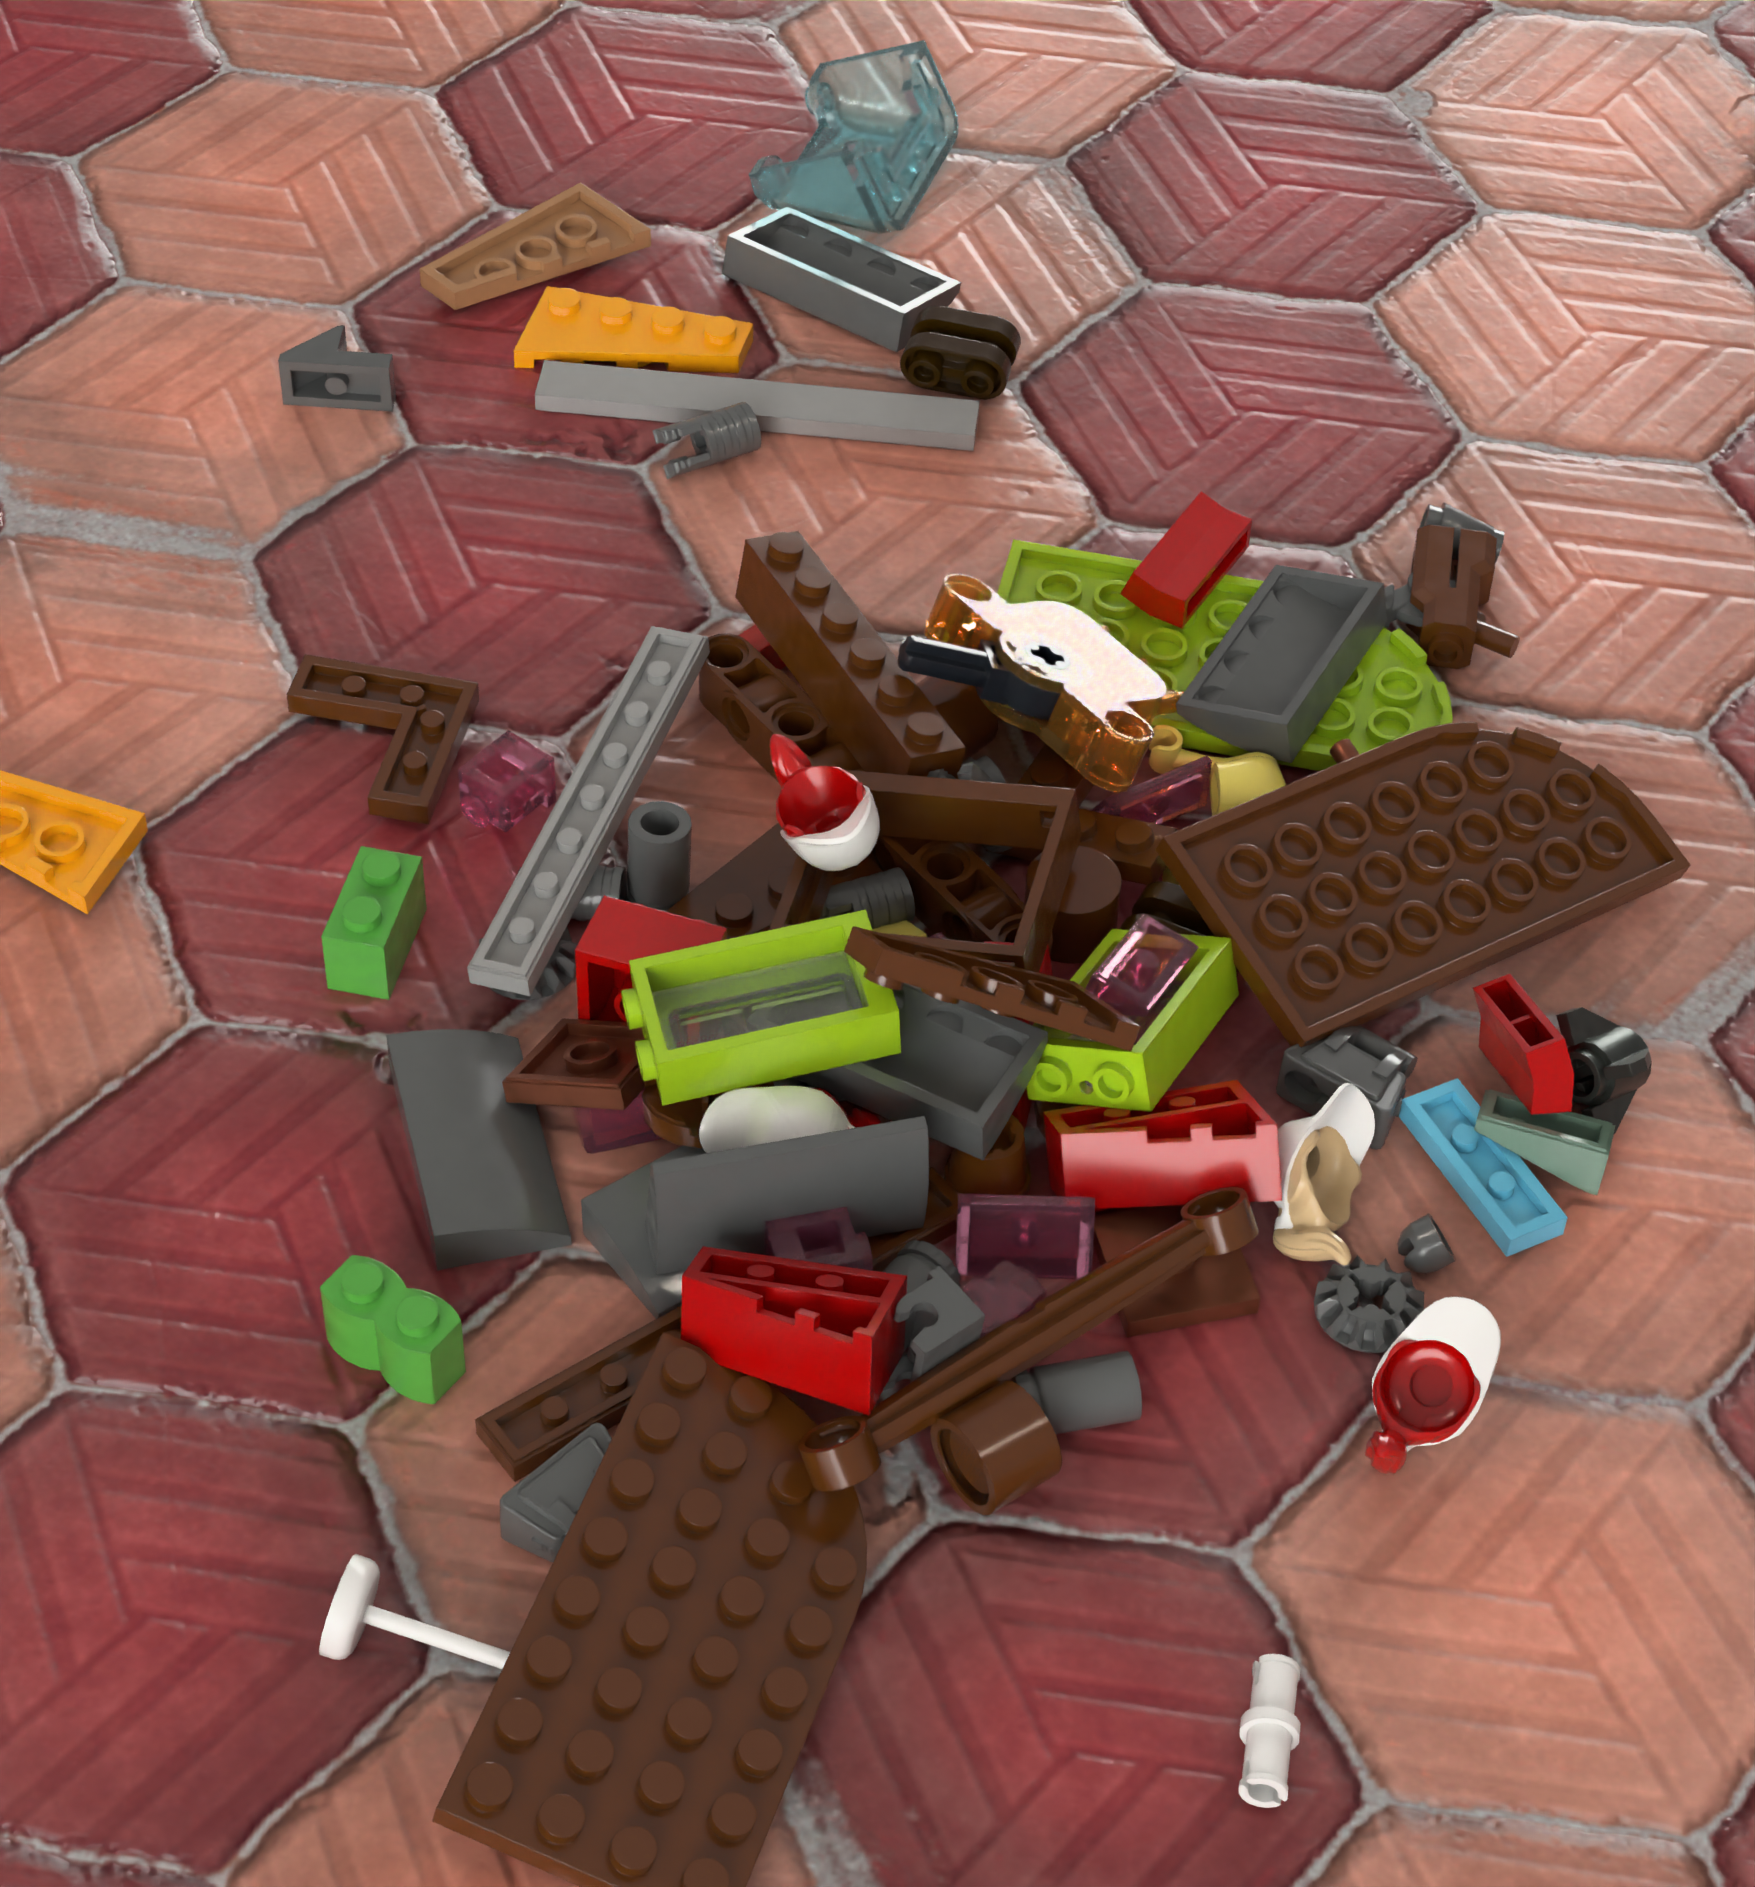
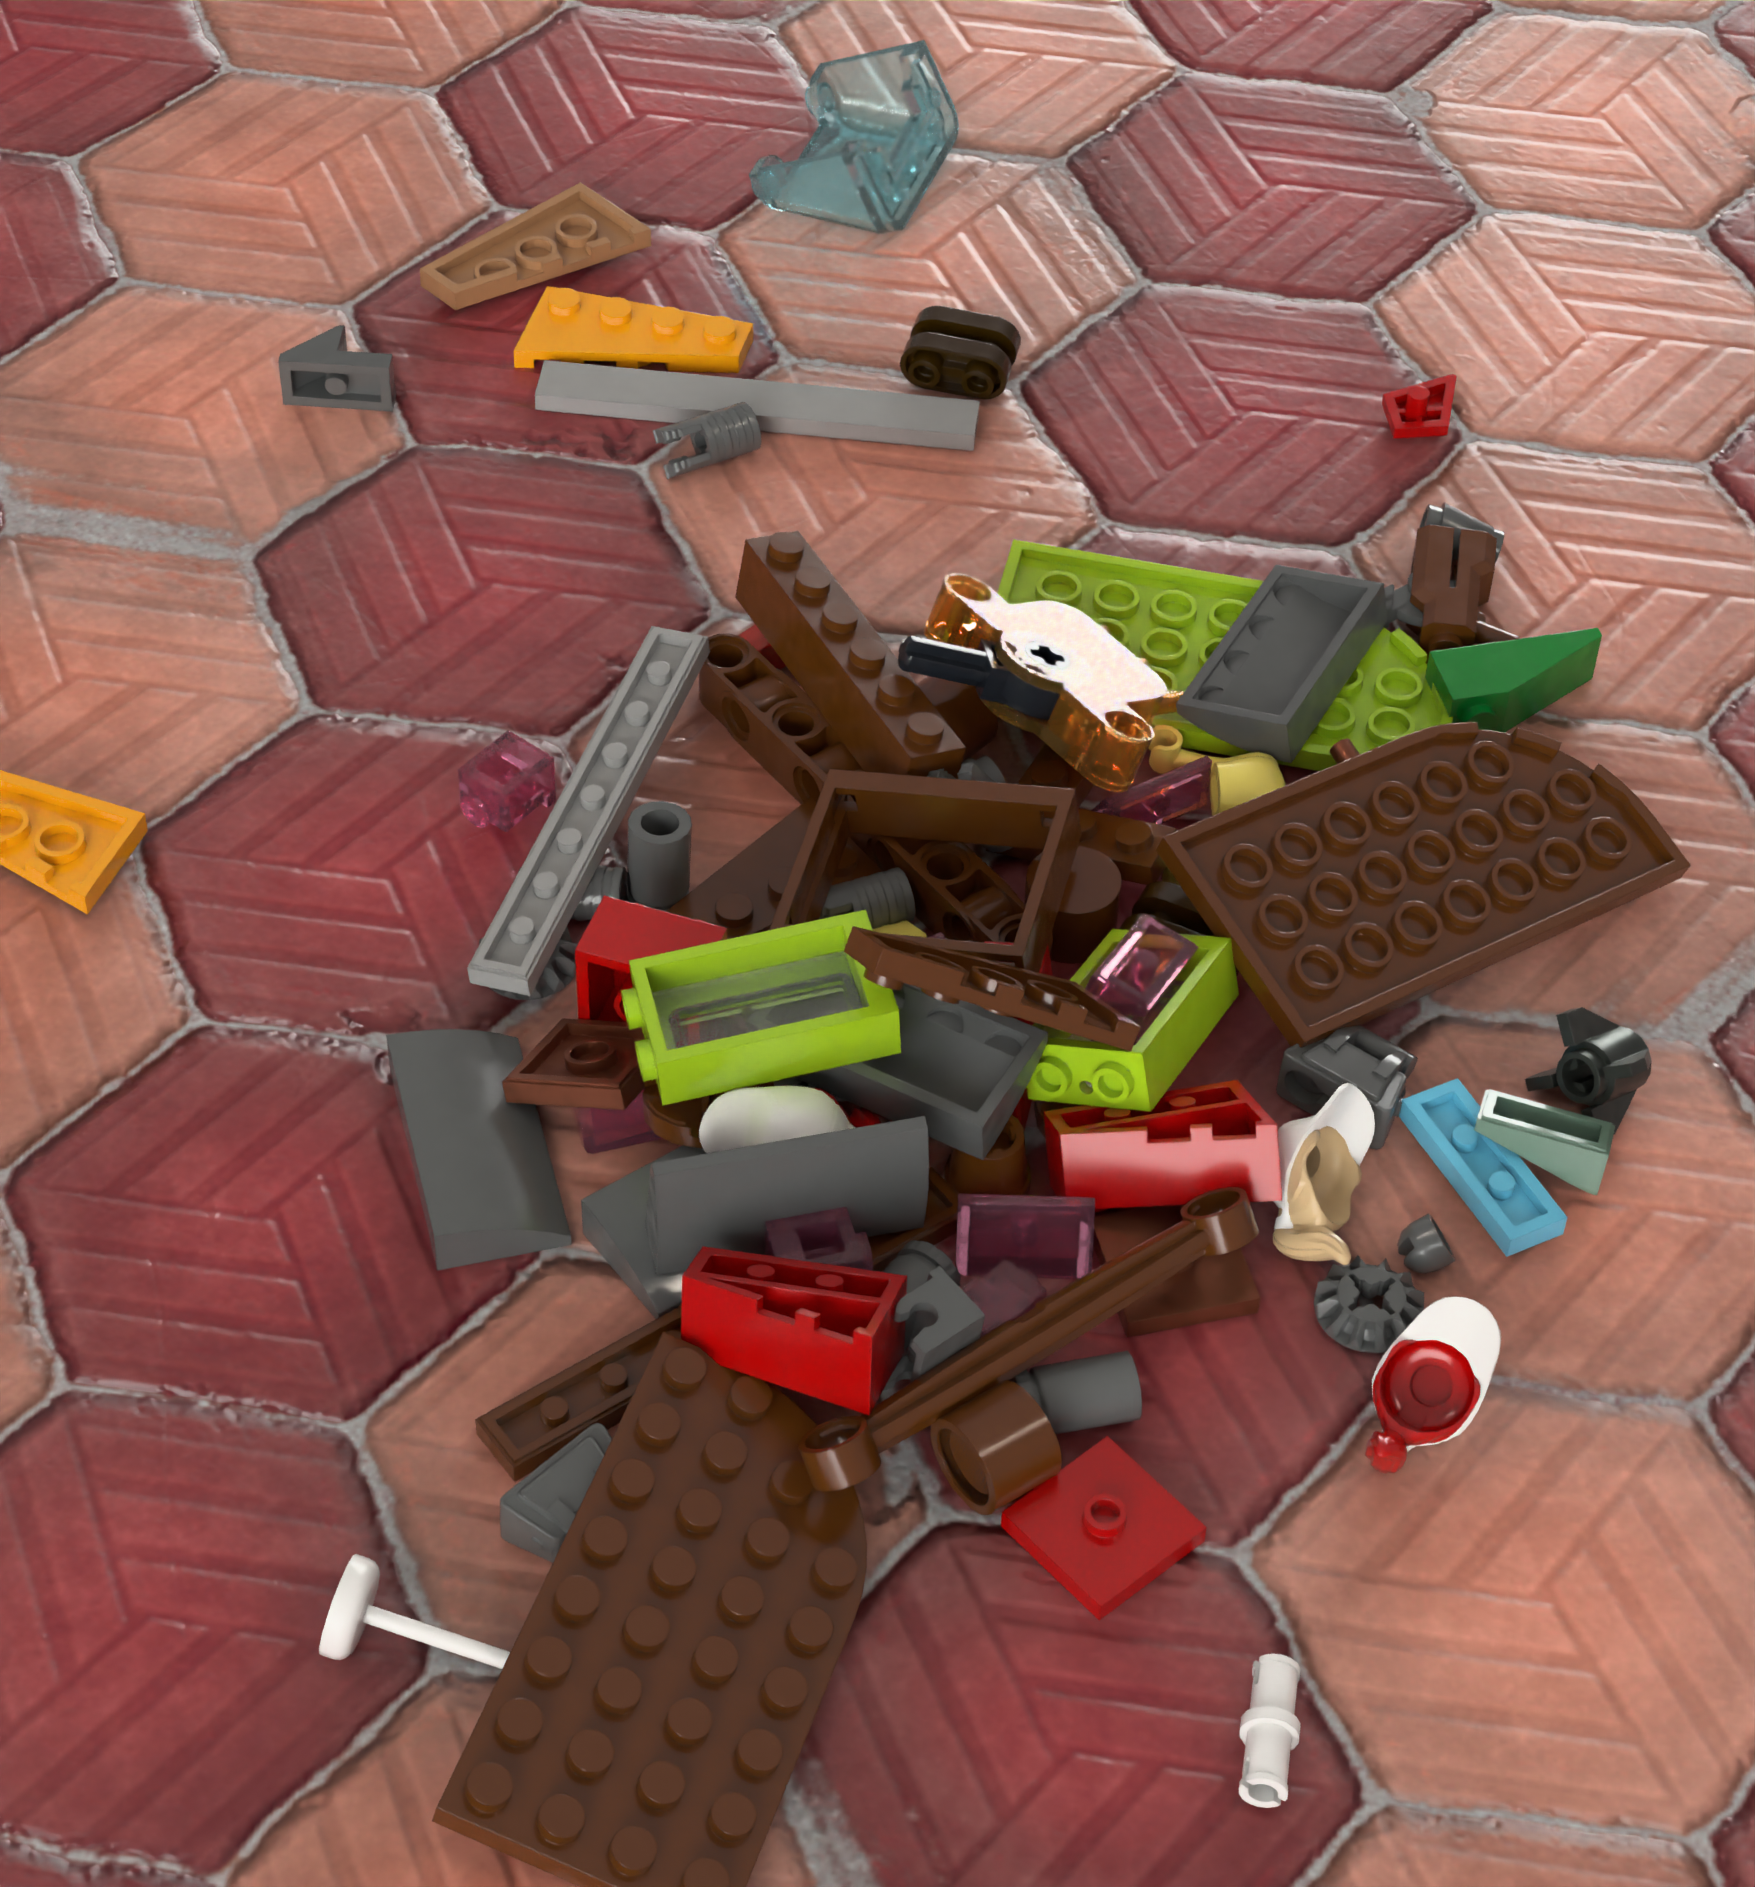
reddish brown plate [287,654,479,824] -> none
bright green brick [320,1255,466,1404] -> none
bright green brick [321,846,427,1000] -> none
dark grey slope [722,206,961,352] -> none
red hair [770,734,880,871] -> none
red piece [1120,491,1252,628] -> none
red piece [1473,974,1574,1115] -> none
none -> red plate [1001,1436,1207,1621]
none -> red piece [1382,374,1457,439]
none -> green slope [1425,628,1602,733]

